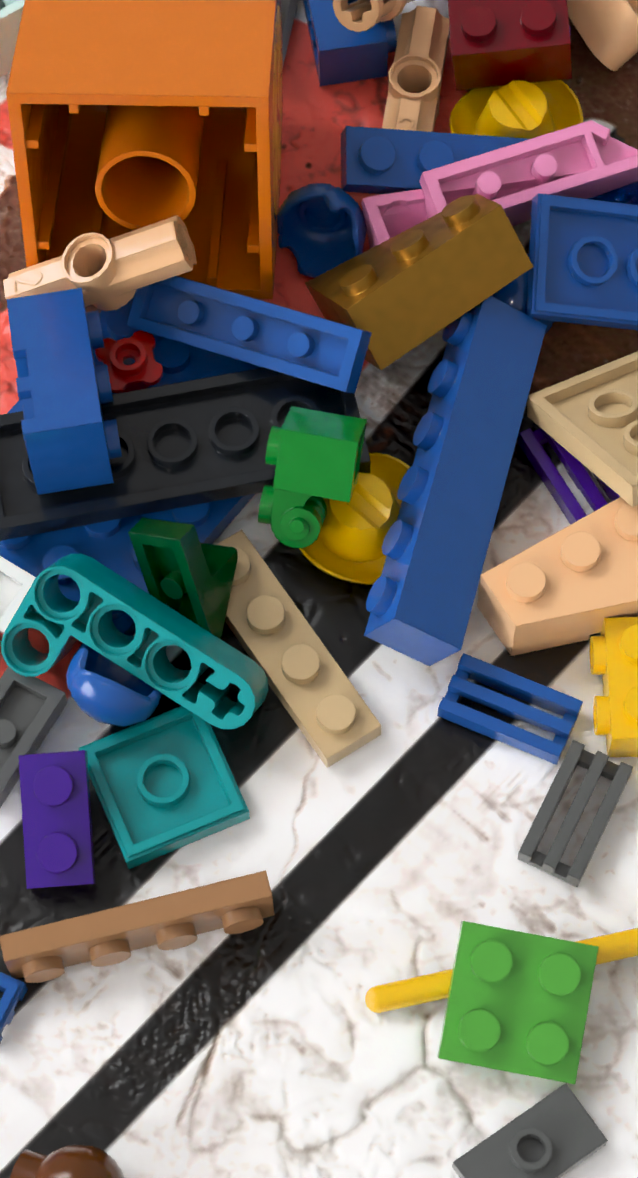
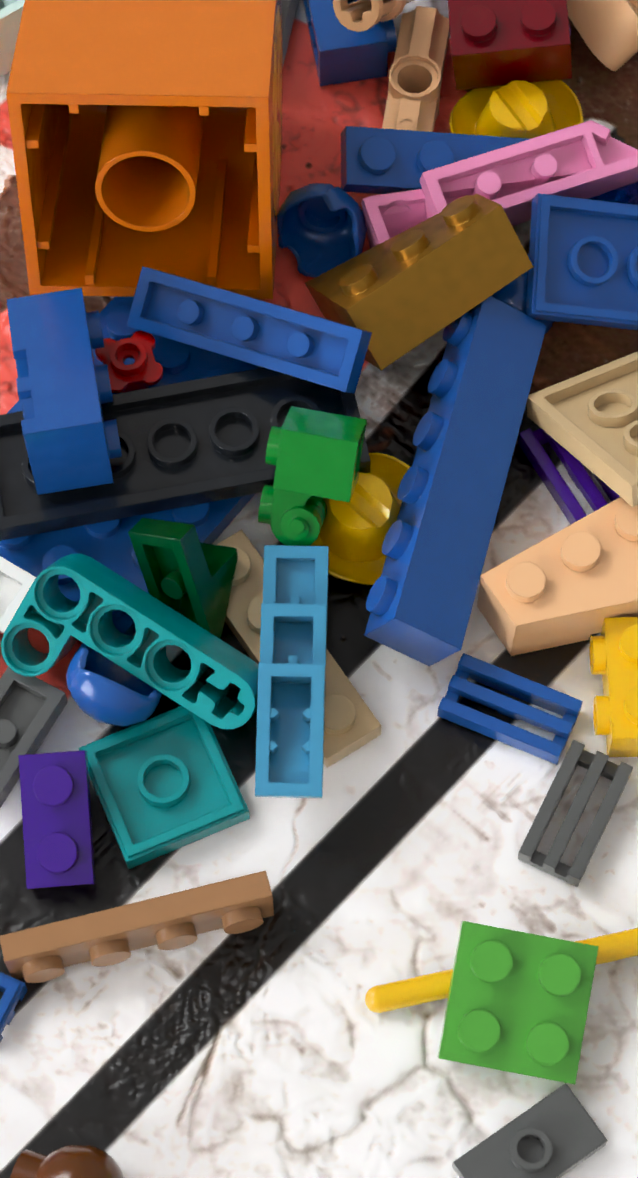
light nougat piece [3,215,197,311] -> none
none -> dark azure slope [255,545,329,798]

